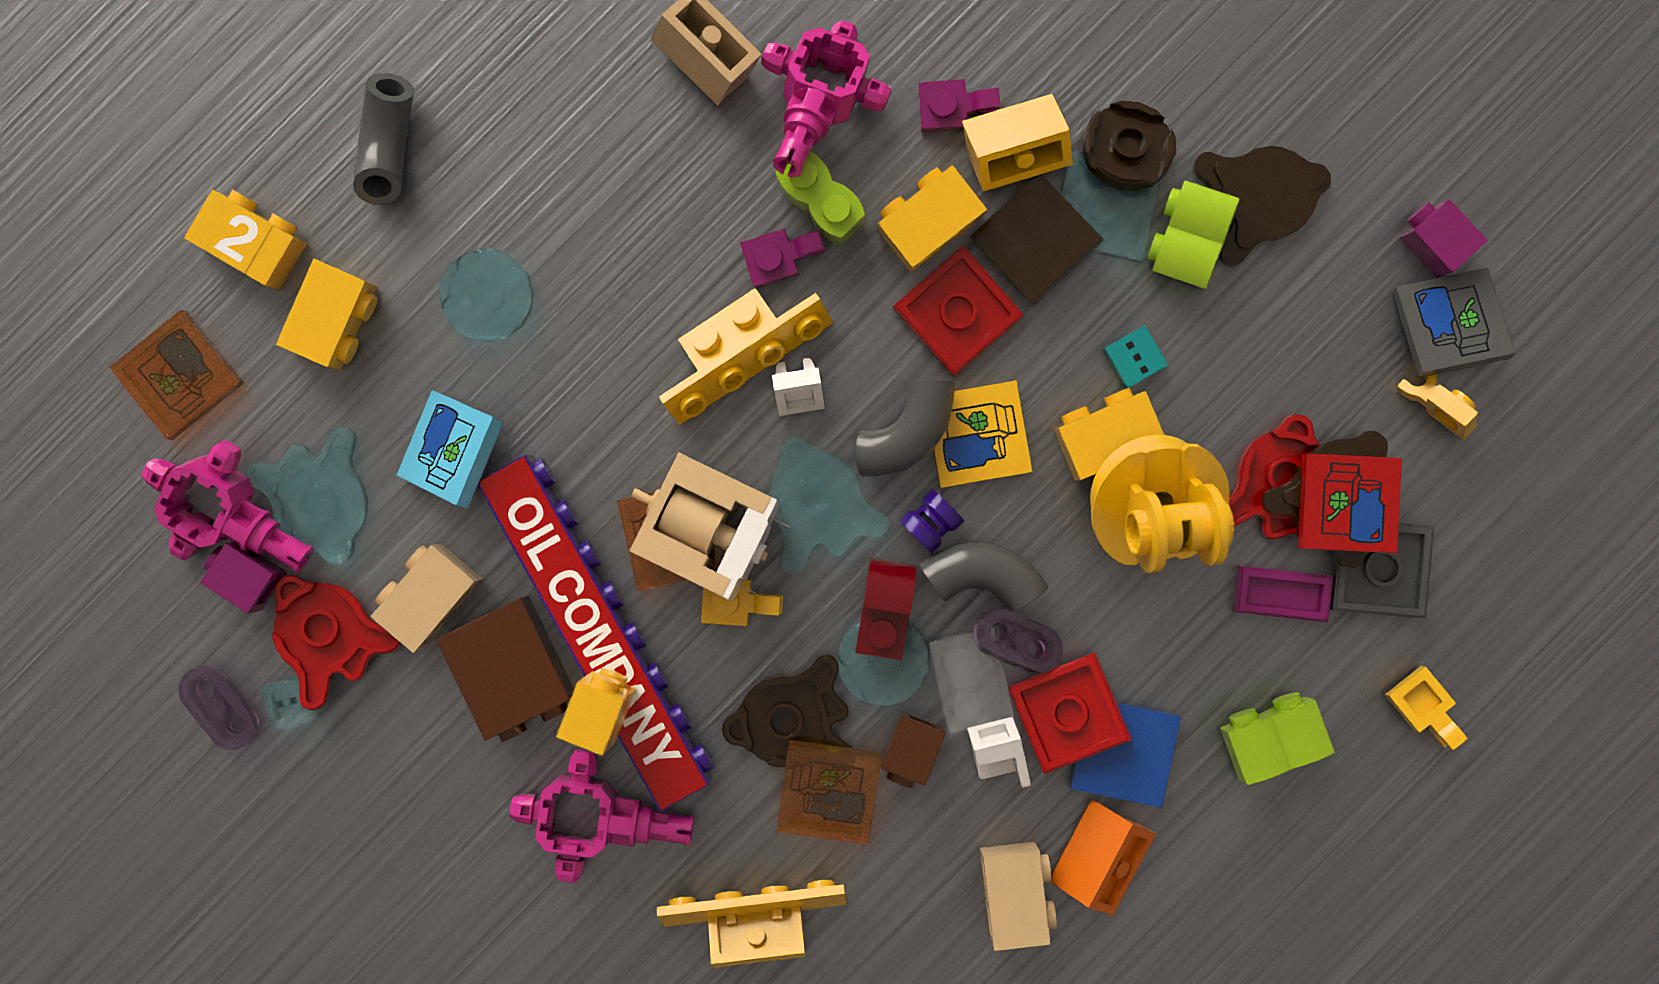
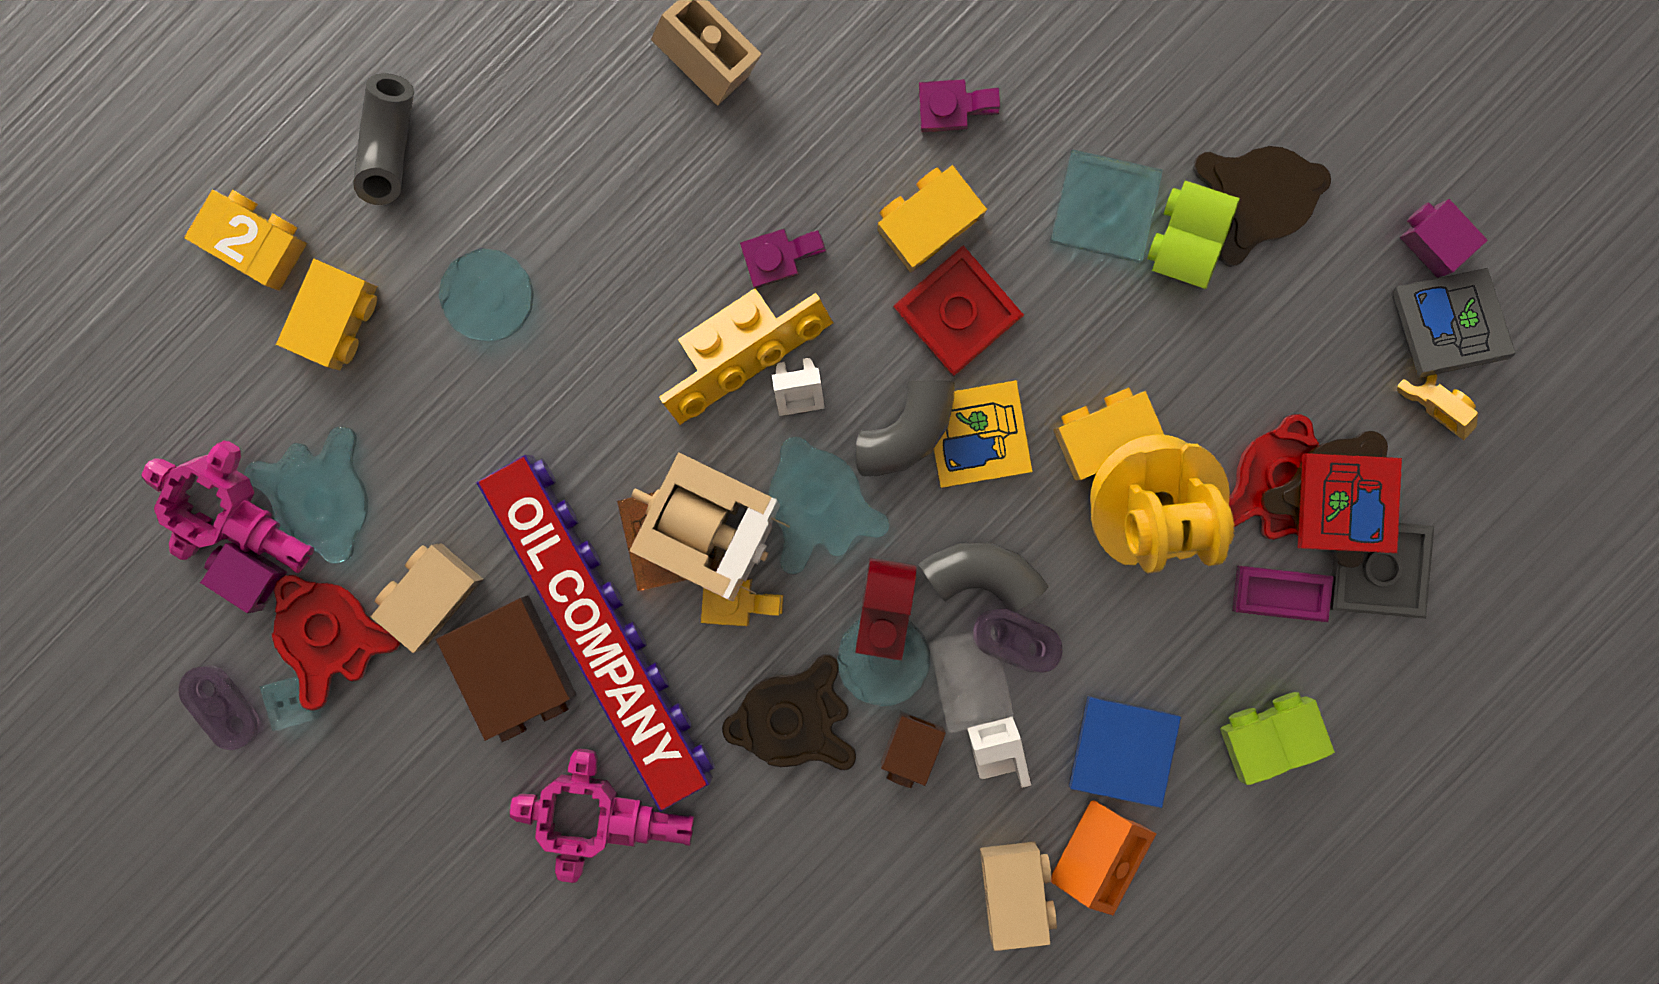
clear orange tile [109,310,244,440] -> none
medium azure tile [397,390,504,509] -> none
yellow brick [556,668,636,755] -> none
yellow bracket [657,880,847,968] -> none
dark pink piece [761,20,892,177] -> none
lime brick [775,151,865,246] -> none
clear orange tile [776,740,882,844] -> none
dark purple wheel [899,488,964,554] -> none
yellow brick [962,94,1073,192] -> none
dark brown tile [970,174,1104,306] -> none
red tile [1008,652,1132,774] -> none
dark brown tile [1082,101,1176,191] -> none
teal tile [1102,325,1168,389] -> none
yellow plate [1385,666,1468,750] -> none

